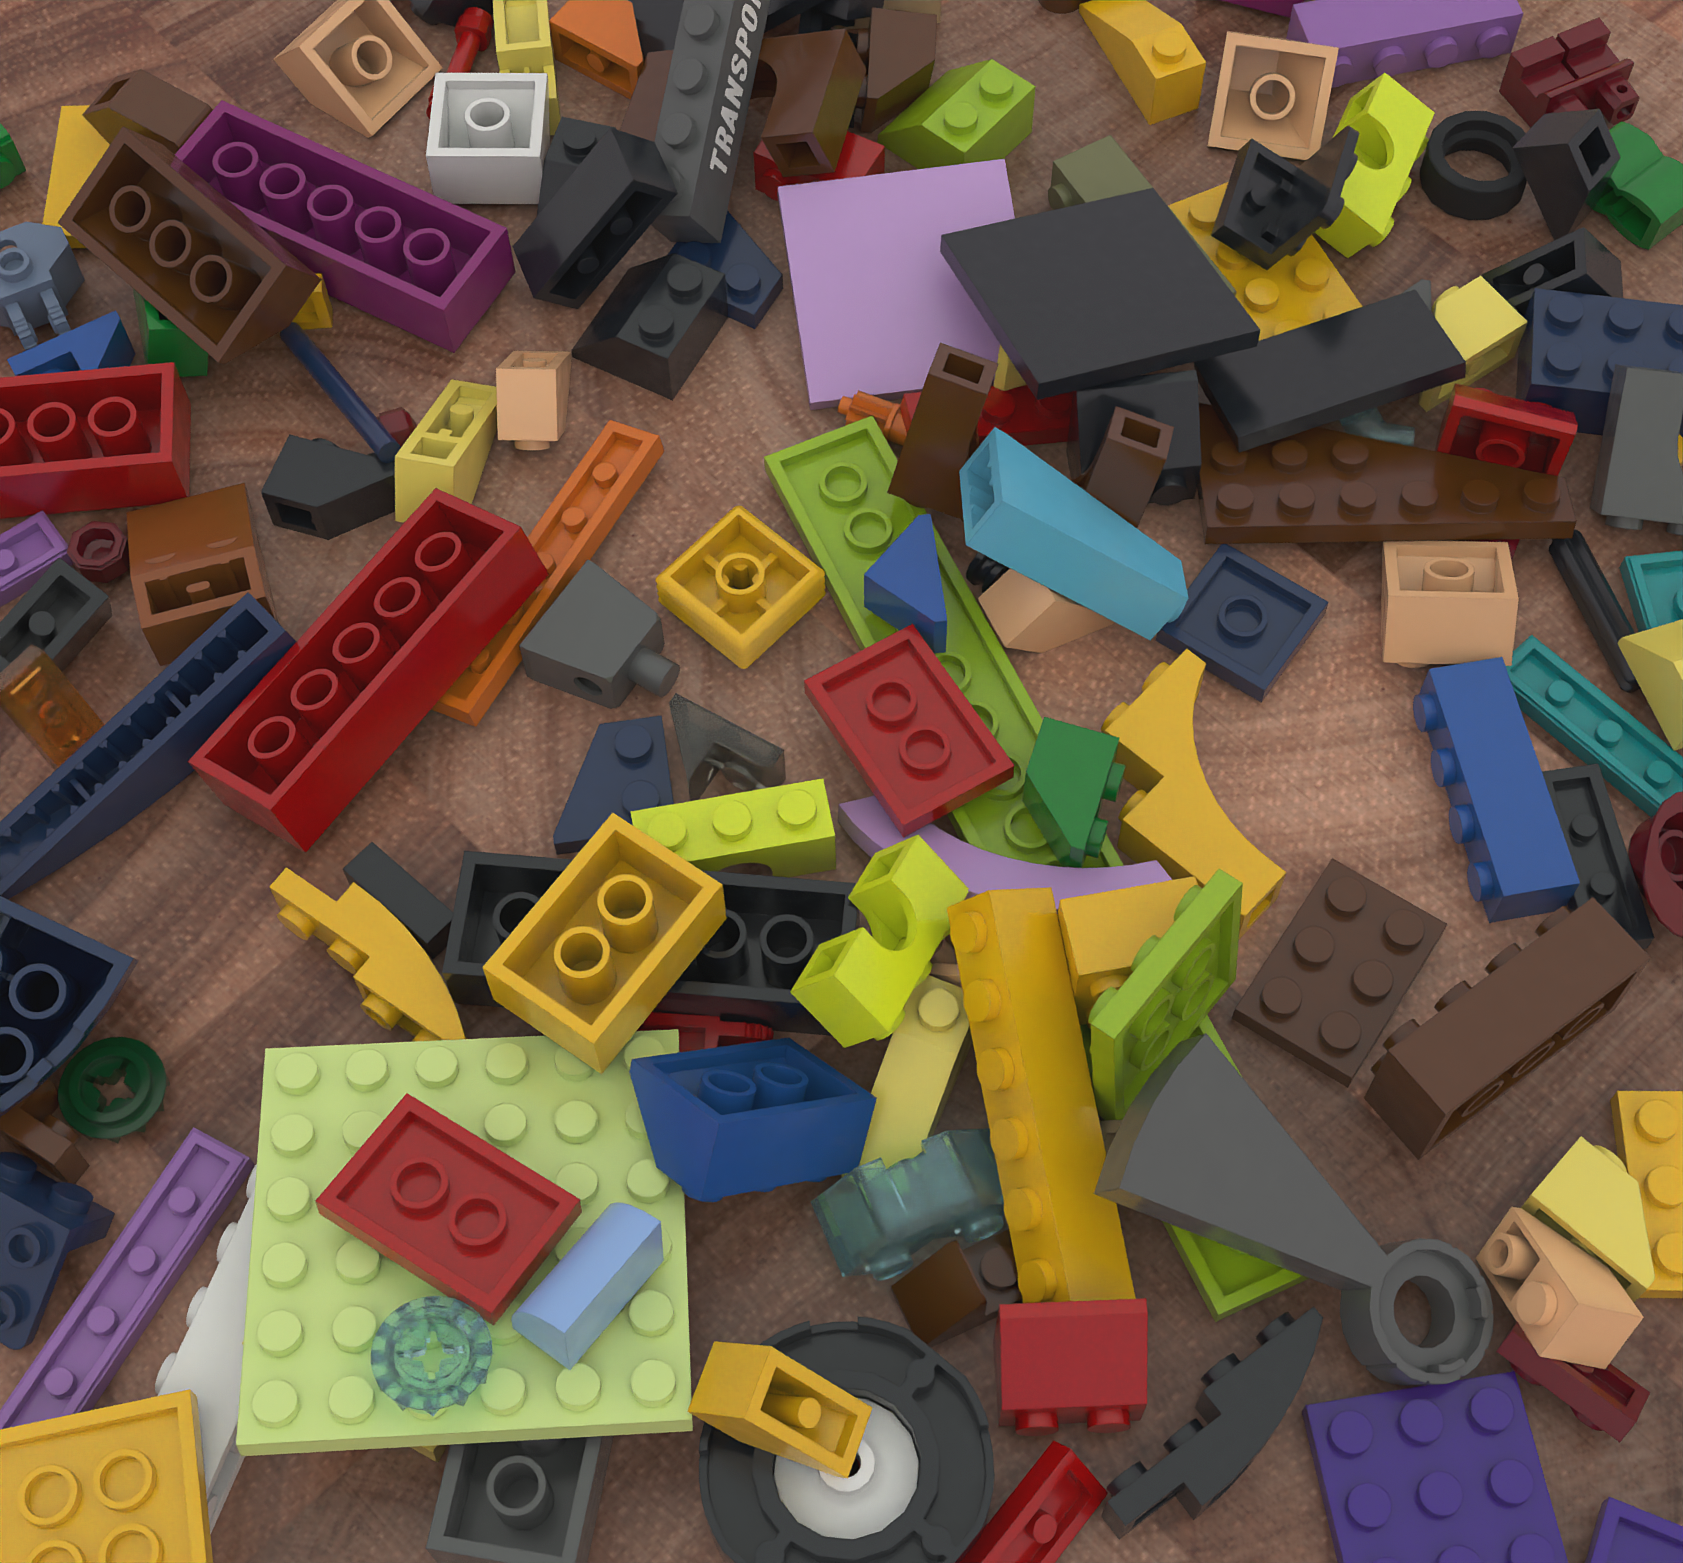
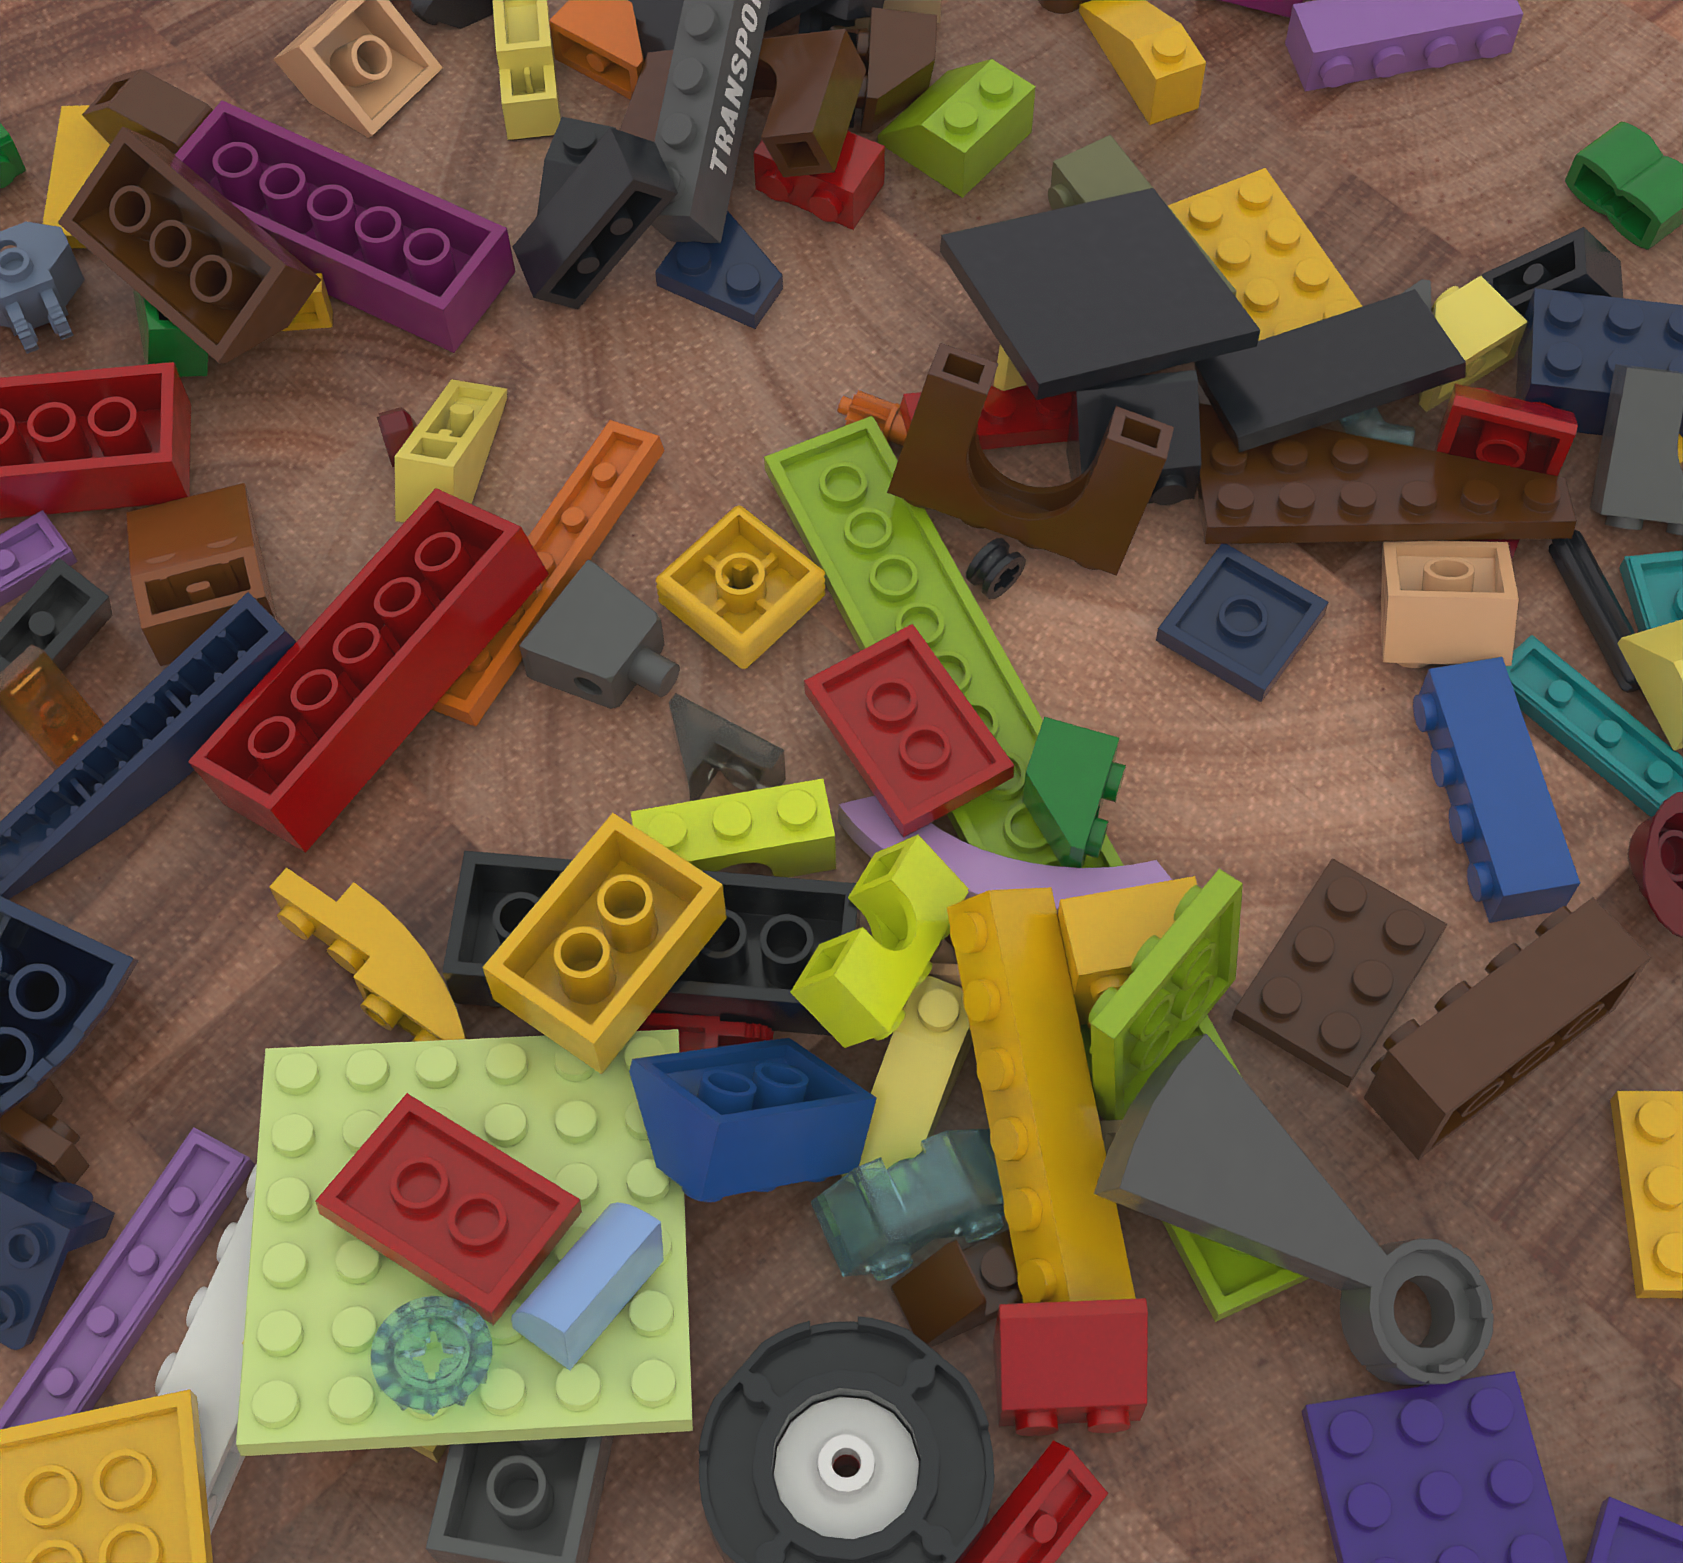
blue slope [7,310,135,376] -> none
dark green gear [58,1037,170,1143] -> none
dark red tile [67,521,130,583] -> none
black slope [261,434,395,540] -> none
dark blue bar [280,322,401,463] -> none
black piece [343,842,453,959] -> none
red bar [426,7,494,119] -> none
white slope [426,73,550,204] -> none
light nougat slope [496,351,572,450] -> none
dark blue wing [553,715,674,855] -> none
black slope [571,253,728,401] -> none
yellow slope [687,1341,872,1479] -> none
lavender tile [777,159,1015,410] -> none
blue slope [864,514,947,654] -> none
medium azure slope [959,427,1189,641] -> none
light nougat slope [978,568,1115,653] -> none
yellow arch [1101,649,1286,940] -> none
black slope [1101,1307,1323,1540] -> none
light nougat slope [1207,31,1339,160] -> none
black bracket [1211,126,1359,270] -> none
neon yellow arch [1314,72,1435,258] -> none
black tyre [1420,111,1527,220] -> none
light nougat slope [1476,1206,1644,1369] -> none
dark red plate [1496,1321,1650,1442] -> none
dark red hips [1499,17,1640,128] -> none
black slope [1513,109,1621,240] -> none
light yellow slope [1521,1136,1655,1303] -> none
black plate [1542,764,1655,949] -> none

